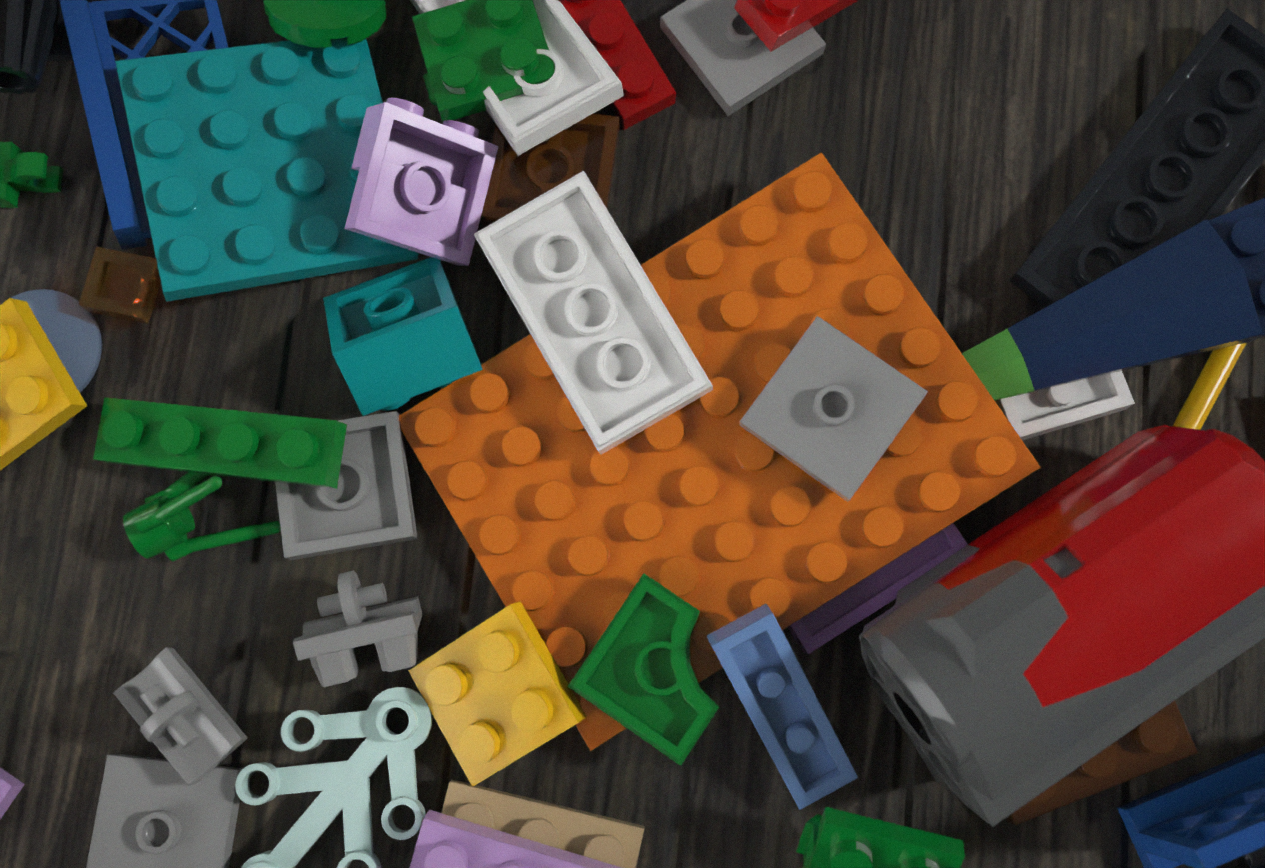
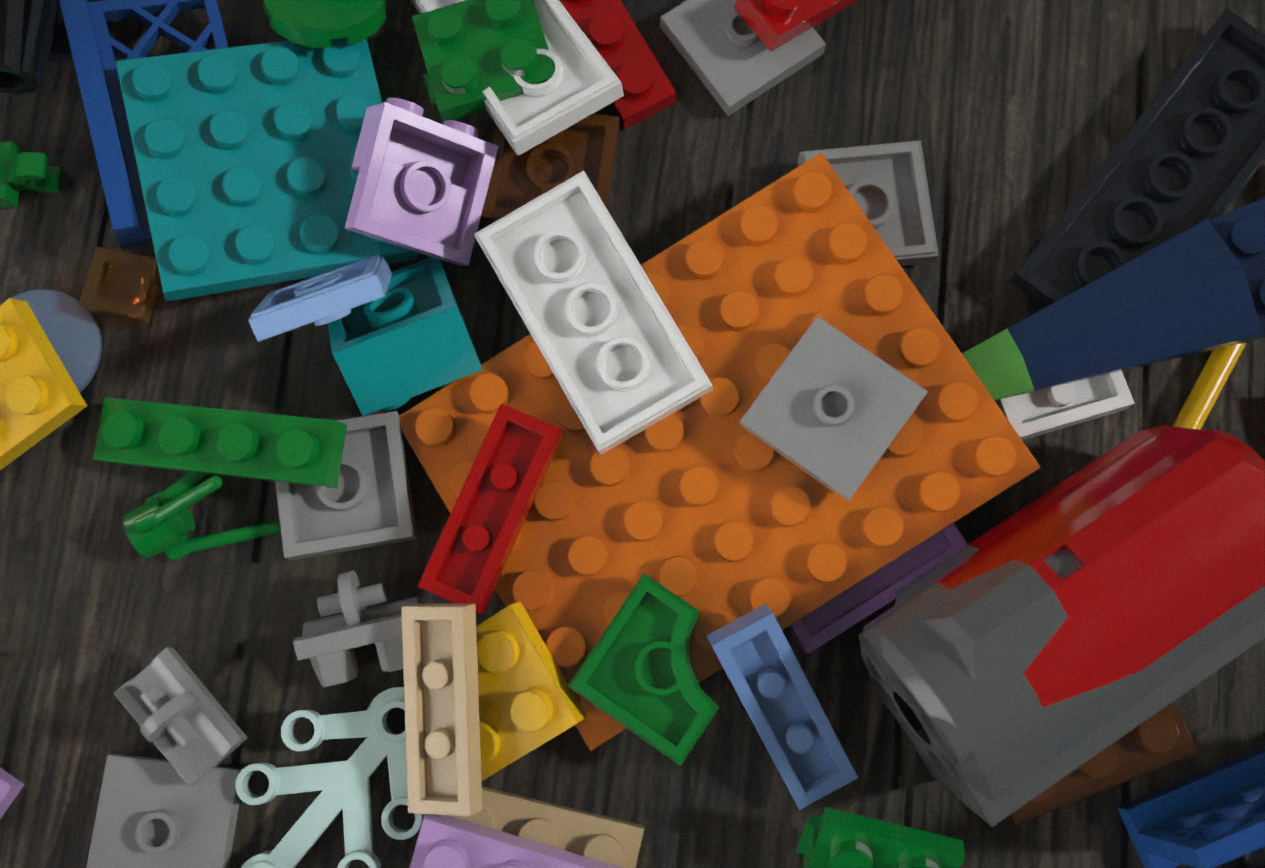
none -> light blue plate [248,254,392,342]
none -> tan plate [401,603,483,817]
none -> red plate [418,403,564,614]
none -> light grey plate [798,140,939,266]

